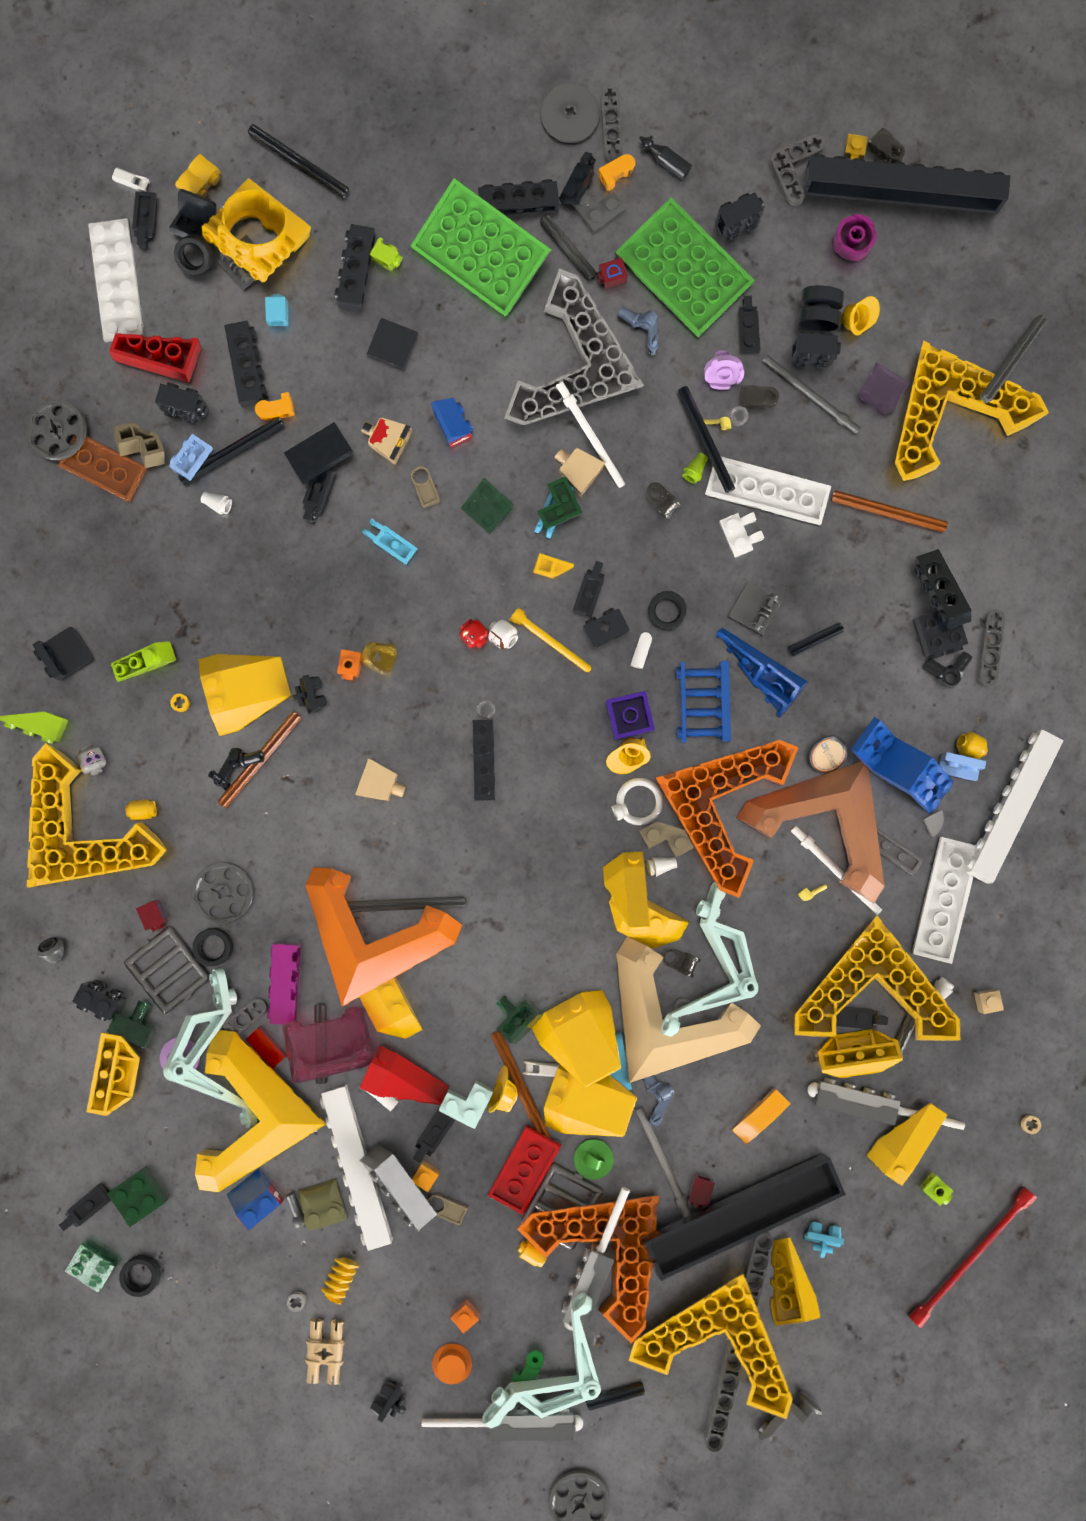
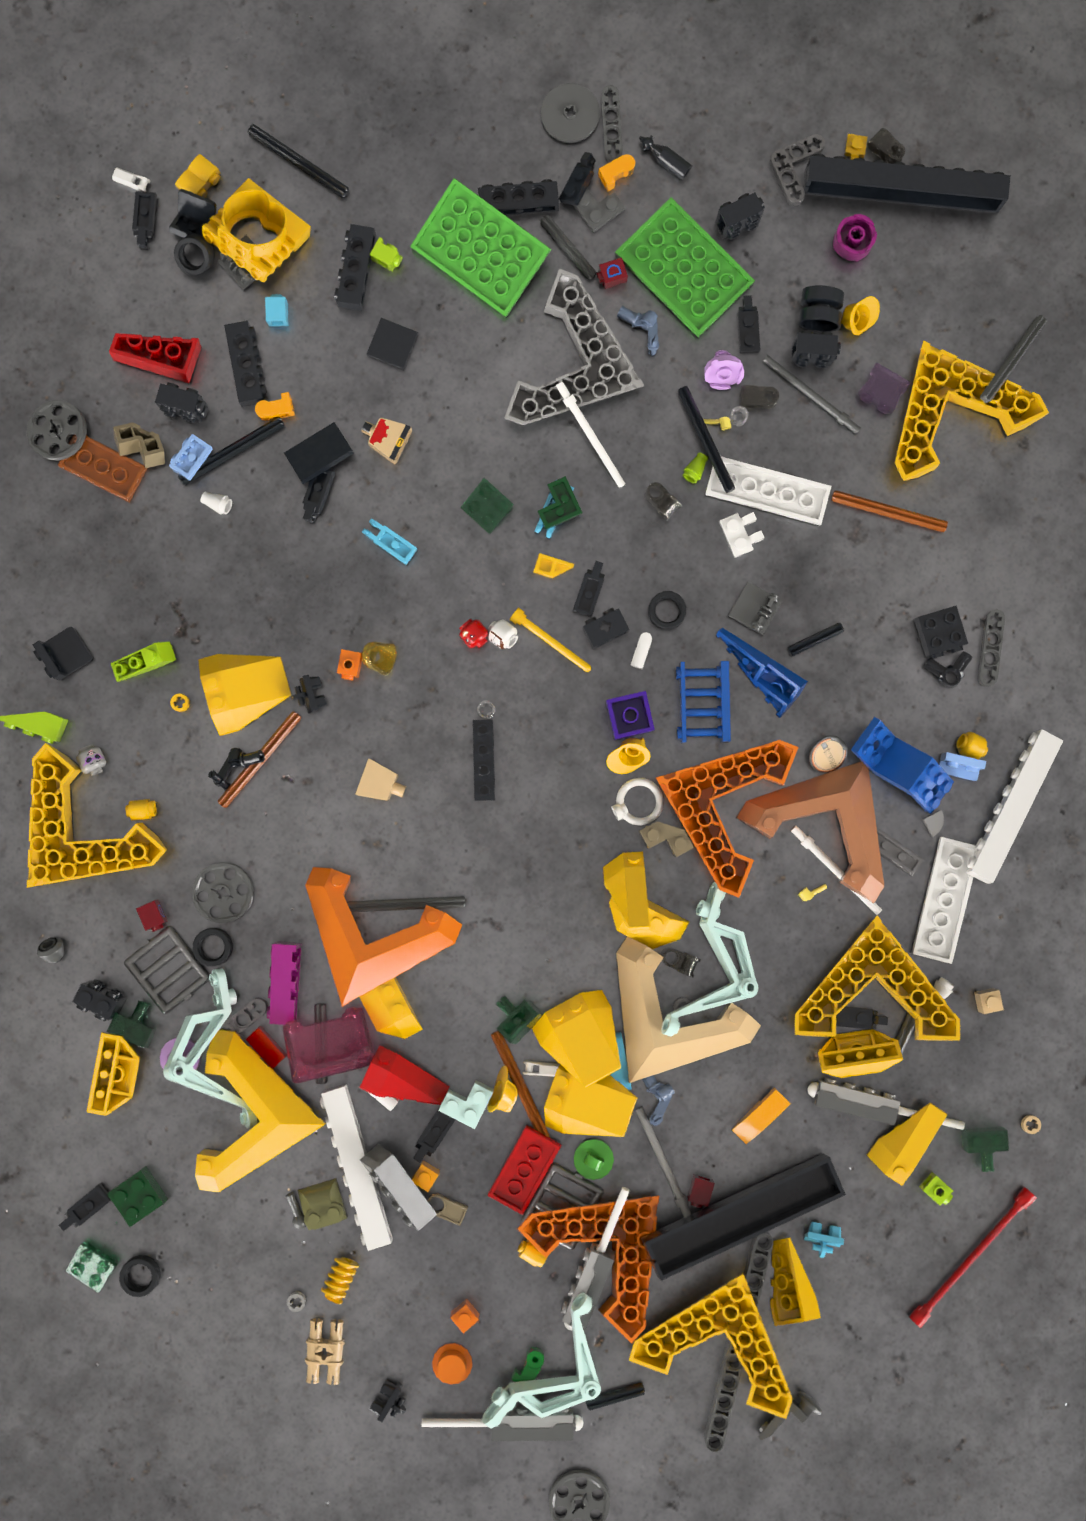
white plate [88,218,144,342] -> none
blue slope [227,1168,284,1231] -> none
dark tan piece [411,466,441,508] -> none
blue slope [431,397,473,448] -> none
tan torso [555,448,605,496] -> none
white cone [646,856,677,877] -> none
black brick [914,549,972,630] -> none
none -> clear green brick [961,1127,1009,1172]

